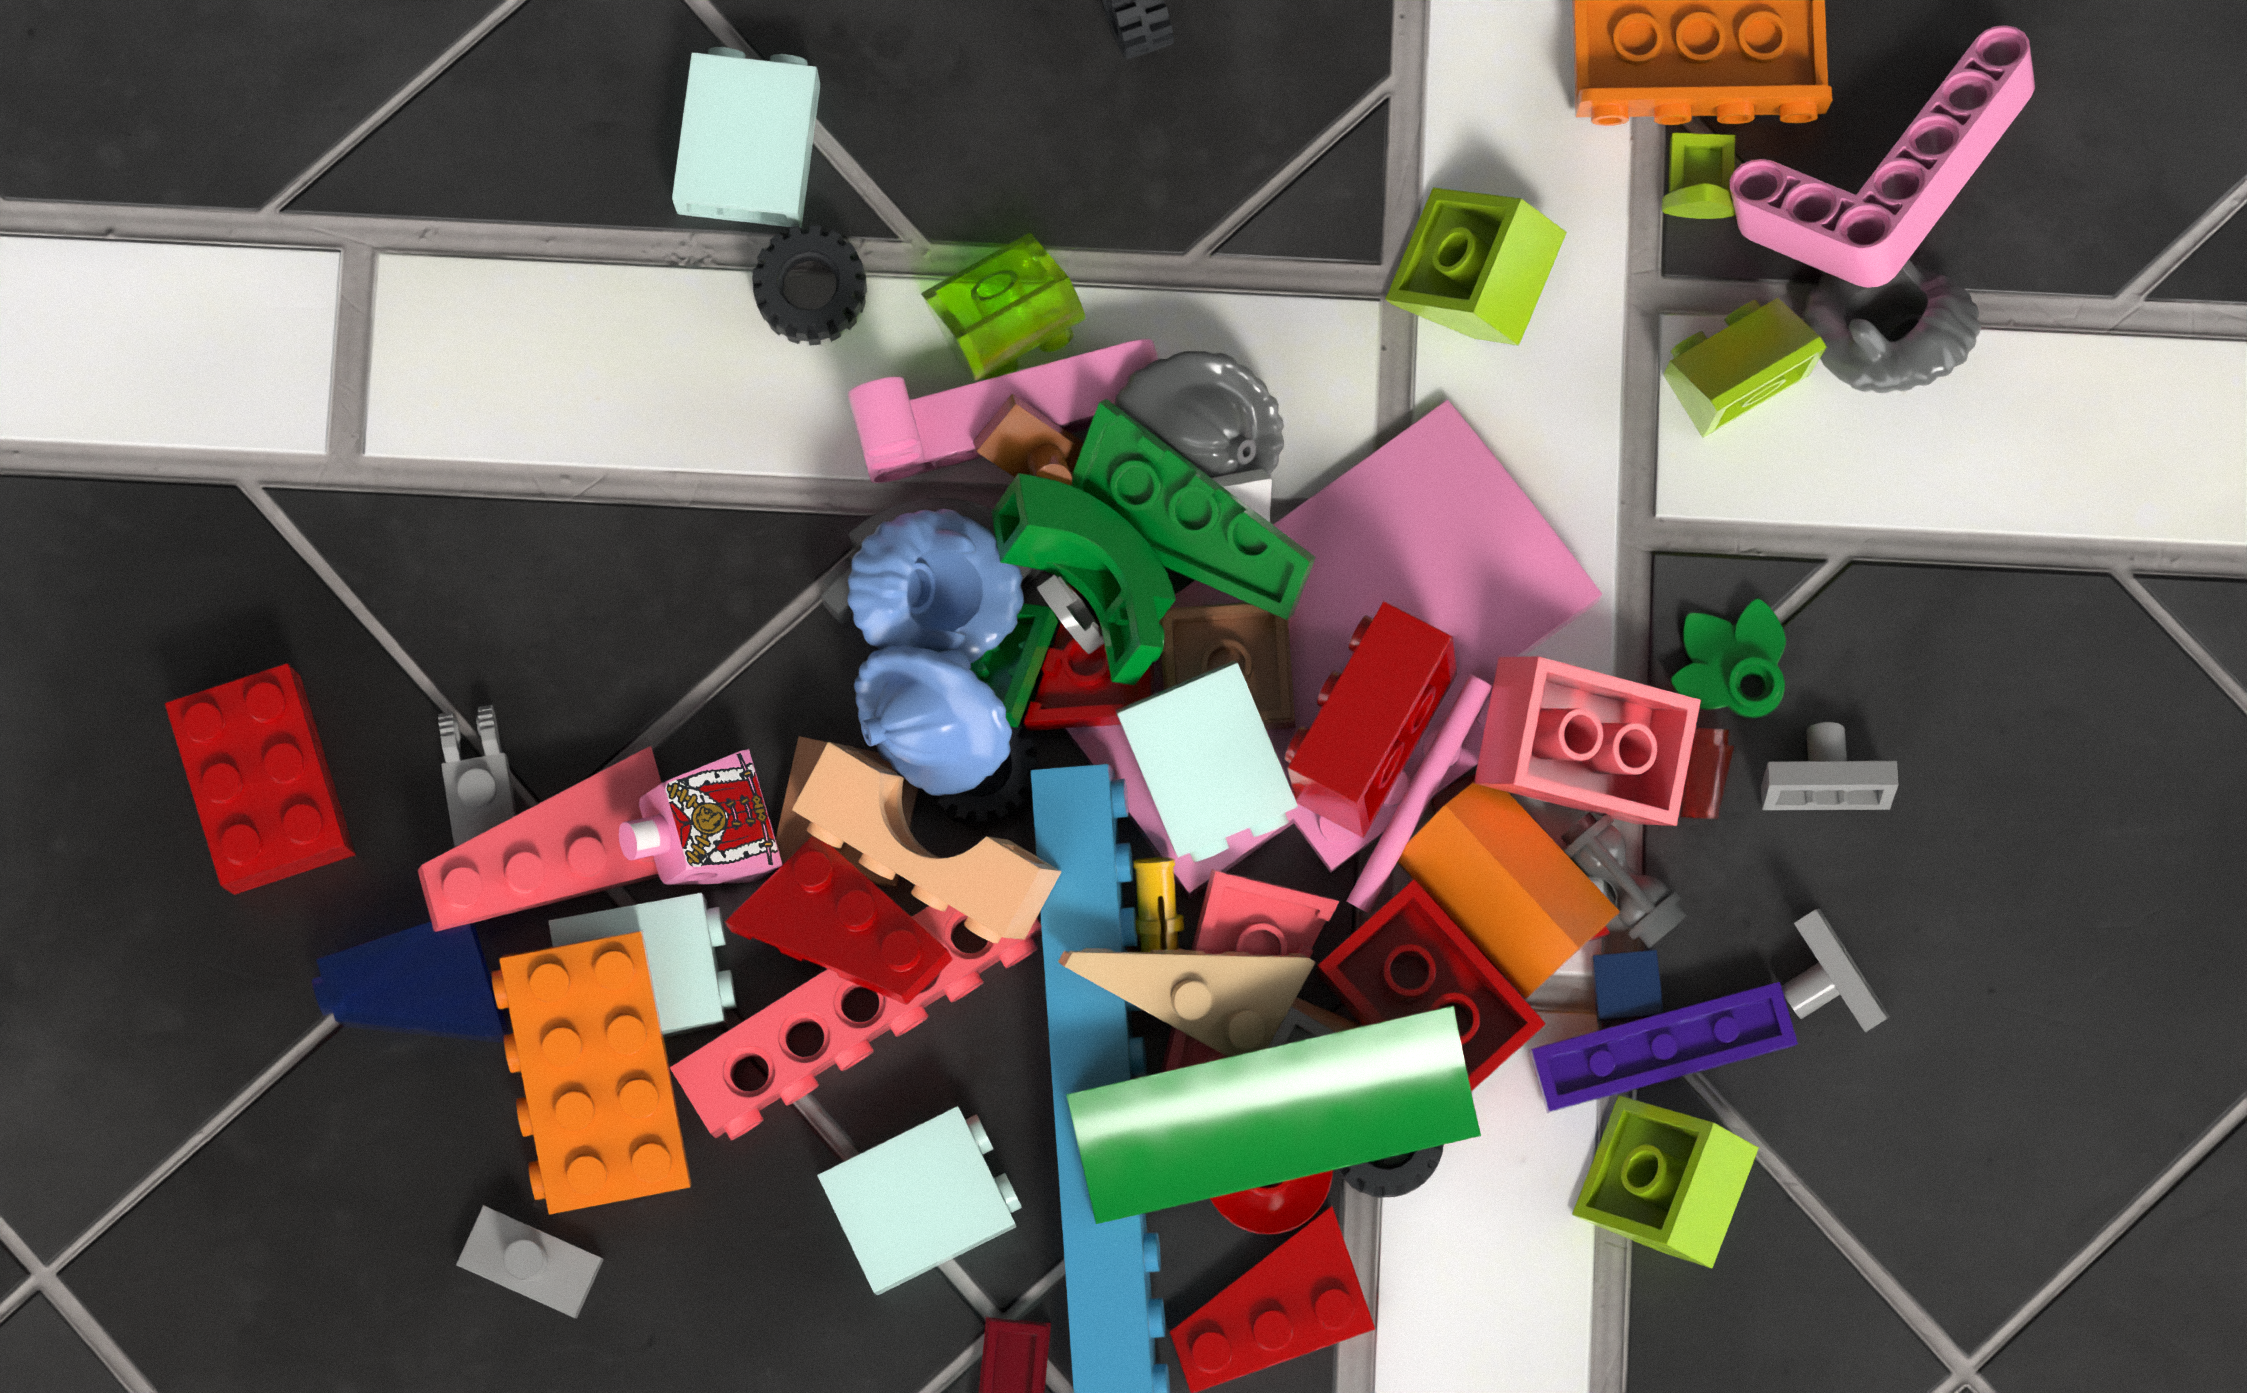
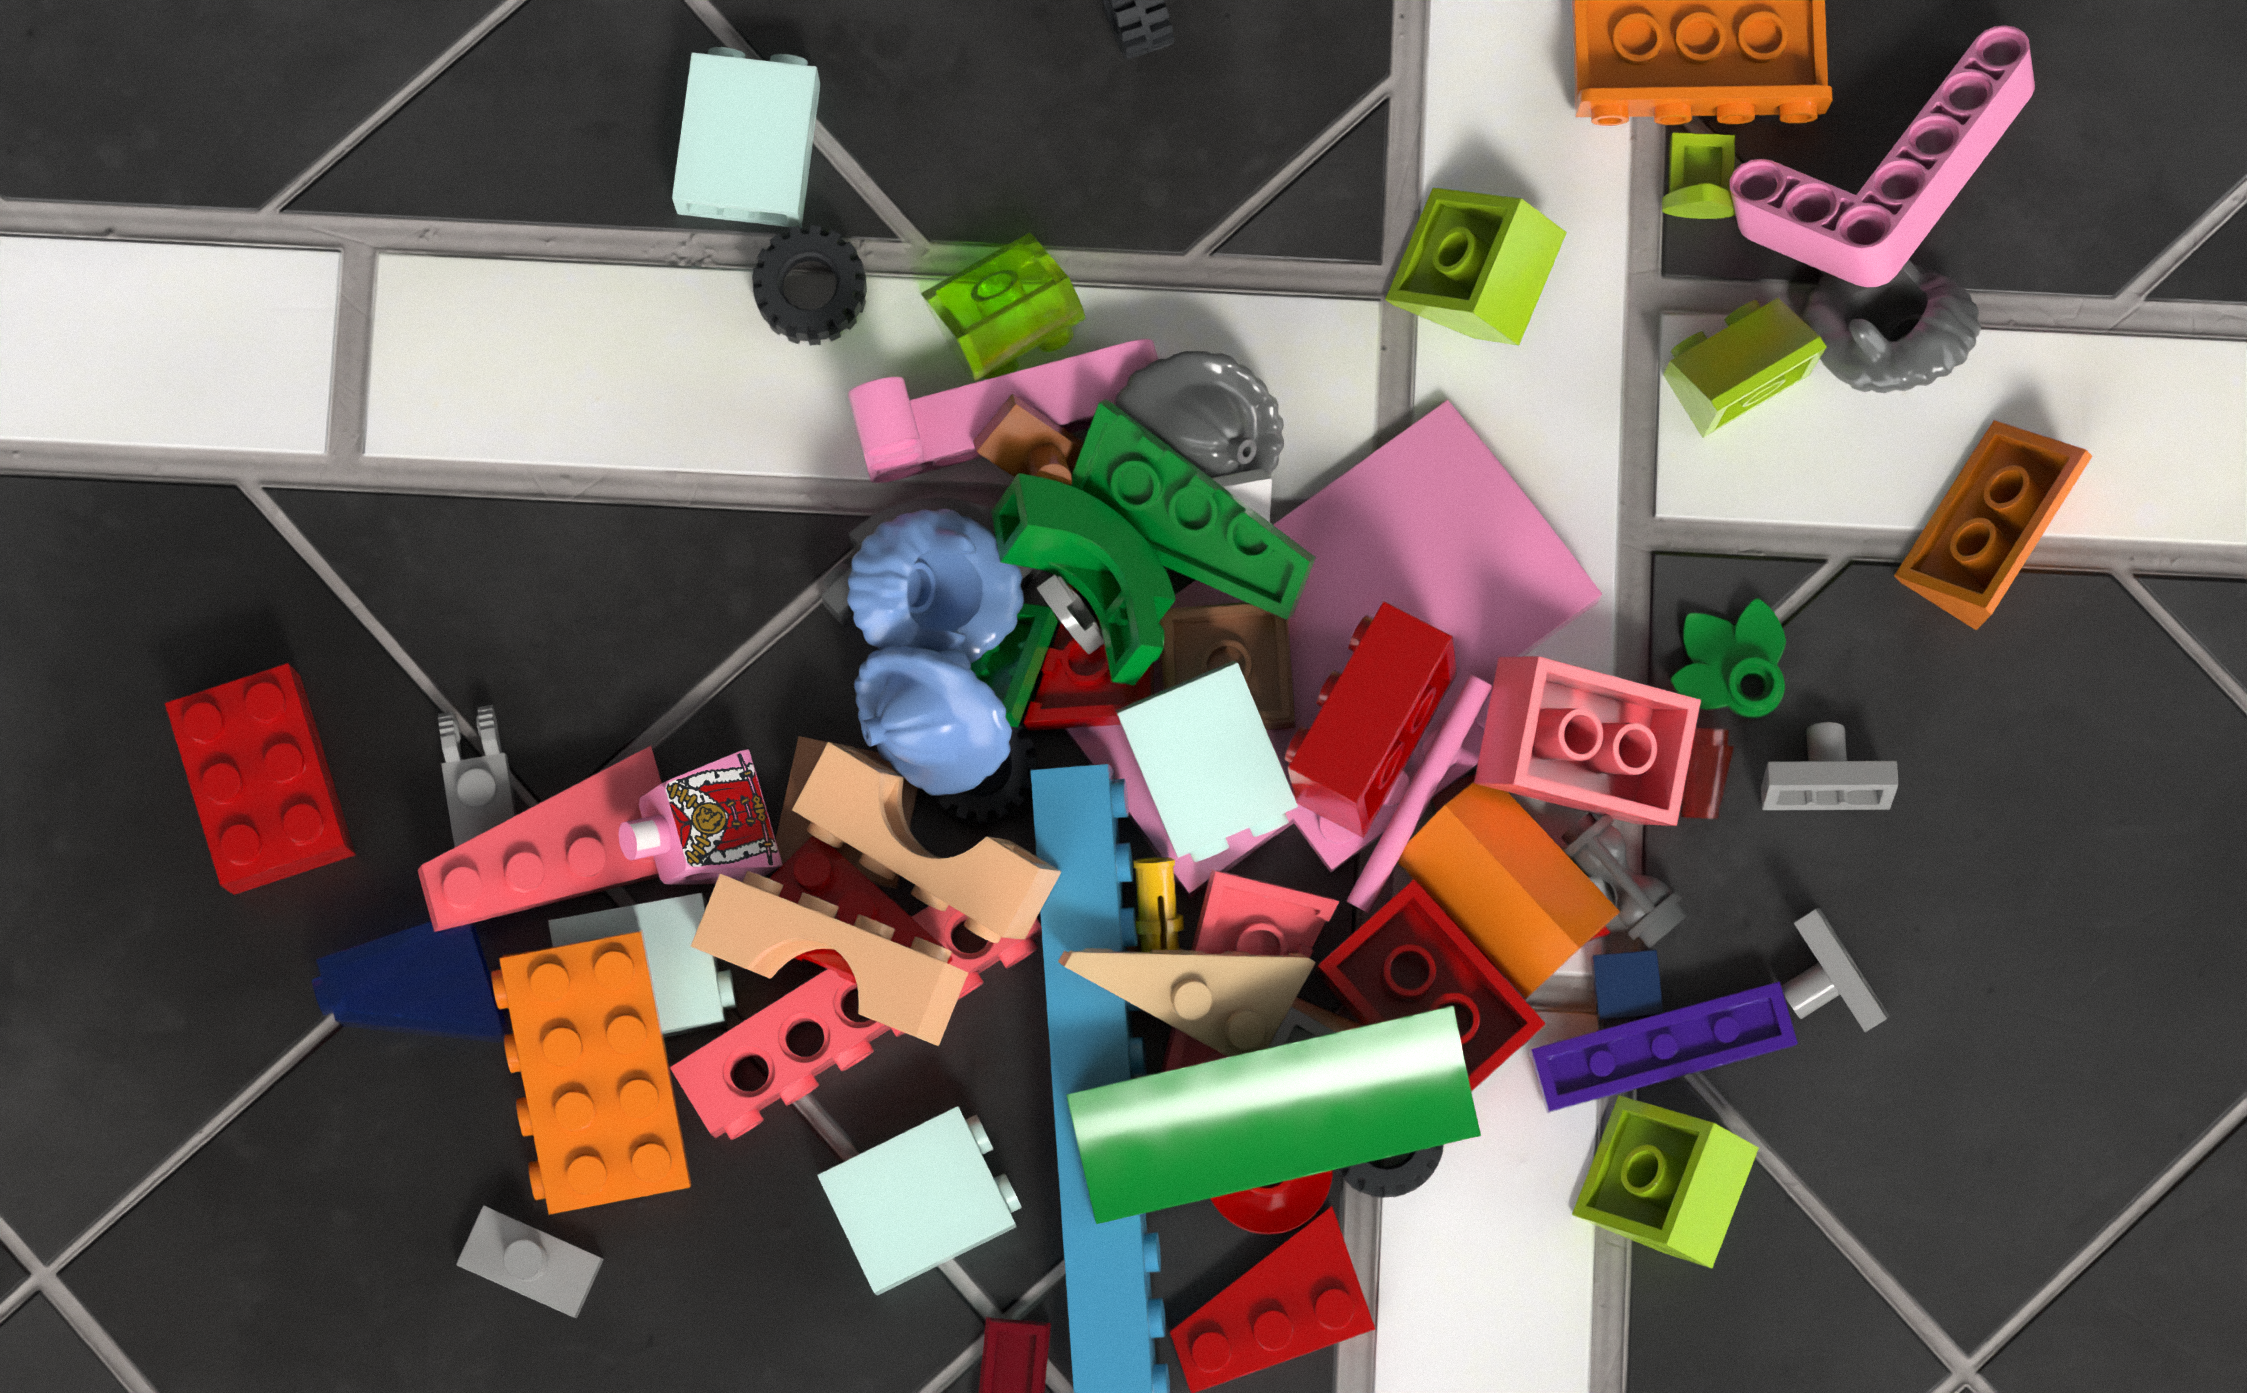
none -> light nougat arch [691,871,968,1046]
none -> orange slope [1894,420,2092,630]

